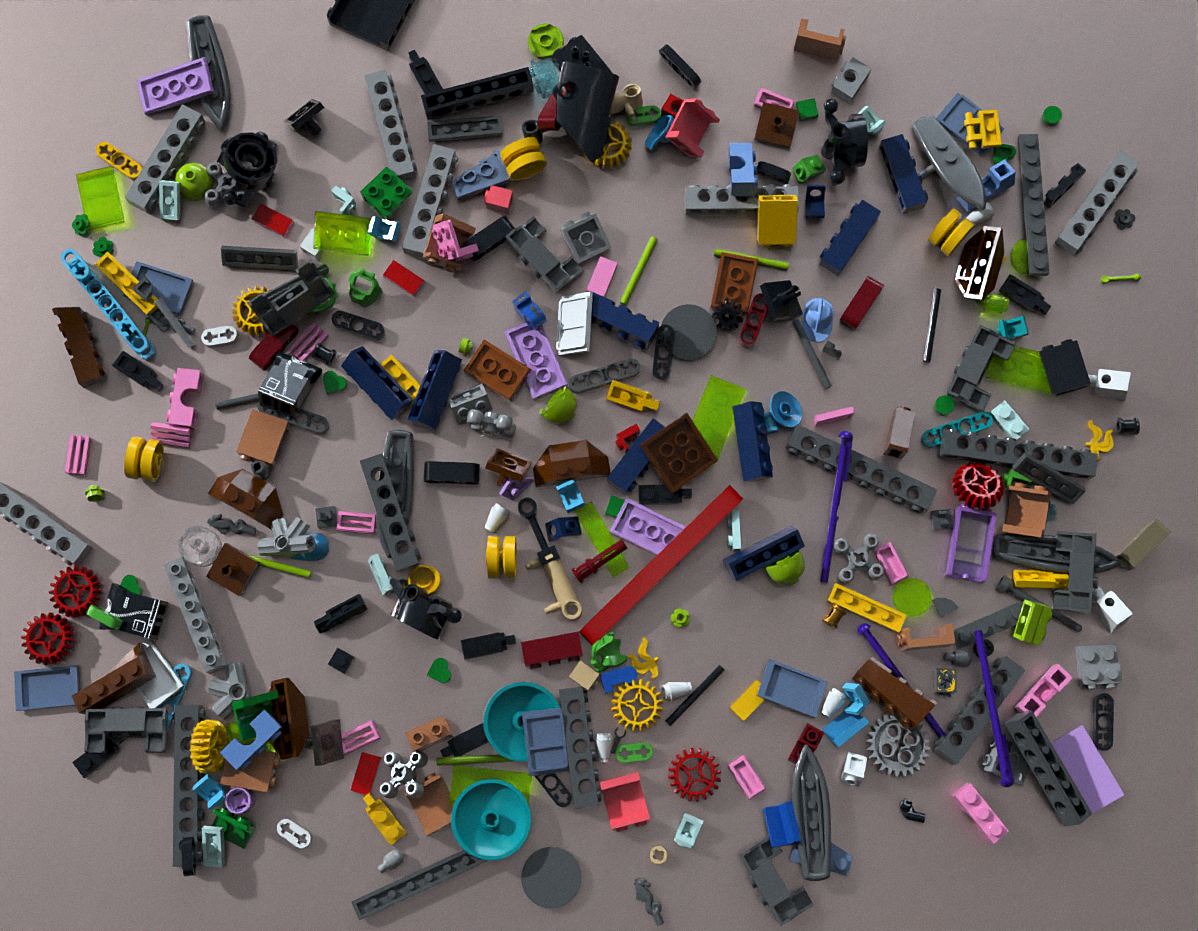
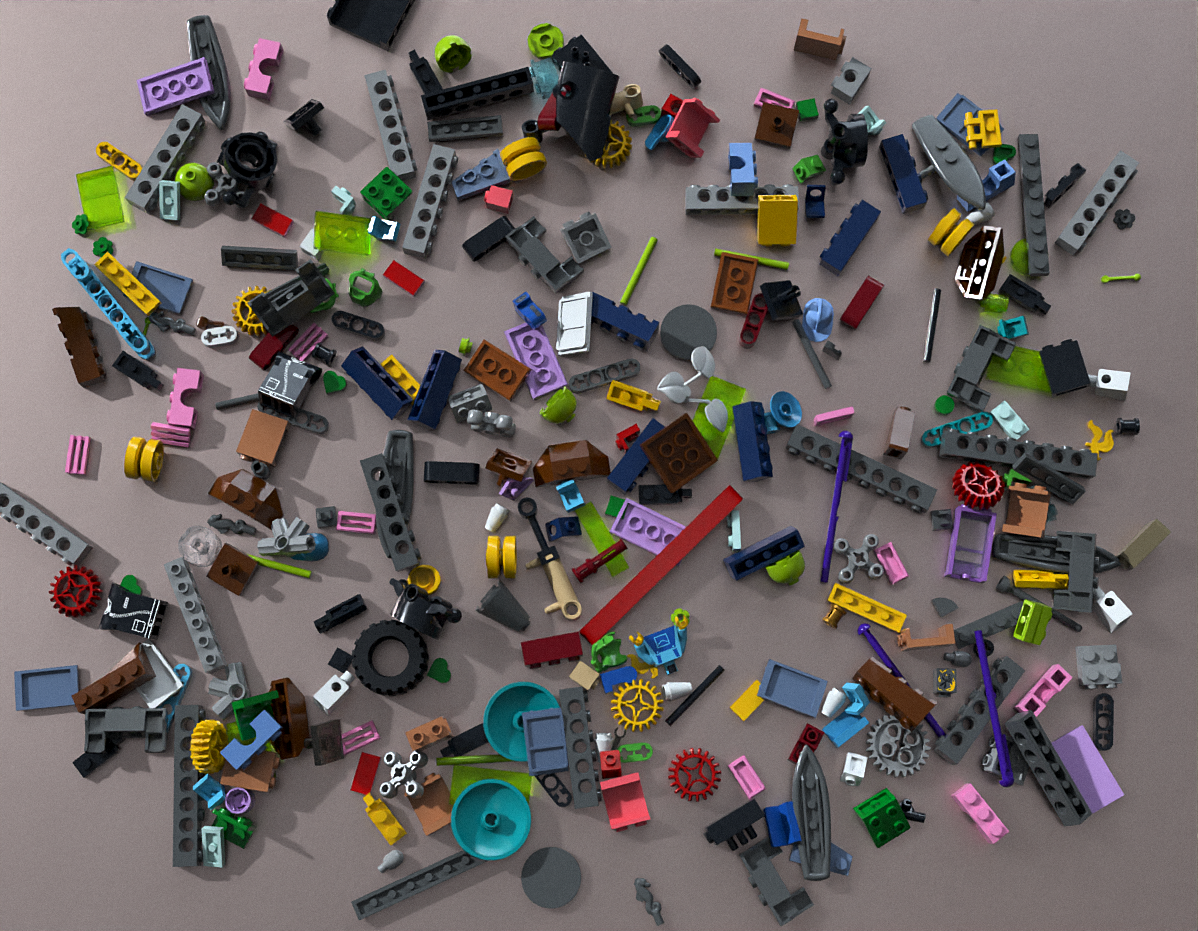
red gear [21,612,75,666] -> none
lime plate [85,485,104,502] -> none
bright green beam [86,604,123,630] -> none
dark grey tile [132,276,153,303] -> none
light grey bar [155,298,195,348] -> none
black beam [181,837,196,876] -> none
white beam [277,819,312,848] -> none
light aqua plate [368,554,393,596] -> none
nougat panel [422,213,476,273] -> none
bright pink bracket [432,220,479,262] -> none
black hinge [461,632,516,660] -> none
bright pink tile [586,256,618,297] -> none
tan bush [650,846,668,864] -> none
black beam [652,324,675,380] -> none
light aqua bracket [674,813,703,849] -> none
black gear [712,298,744,331] -> none
black beam [757,161,791,184] -> none
clear neon green tile [892,578,932,617] -> none
green tile [1042,106,1062,126] -> none
none -> reddish brown hand [196,316,224,329]
none -> bright pink arch [244,38,284,101]
none -> white torso [313,671,355,716]
none -> black tyre [352,619,429,696]
none -> lime cylinder [434,35,472,73]
none -> dark grey cone [475,580,530,632]
none -> red bracket [600,750,622,779]
none -> torso [629,615,688,675]
none -> white plant [657,346,728,432]
none -> black piece [703,798,765,851]
none -> green bracket [853,788,911,848]

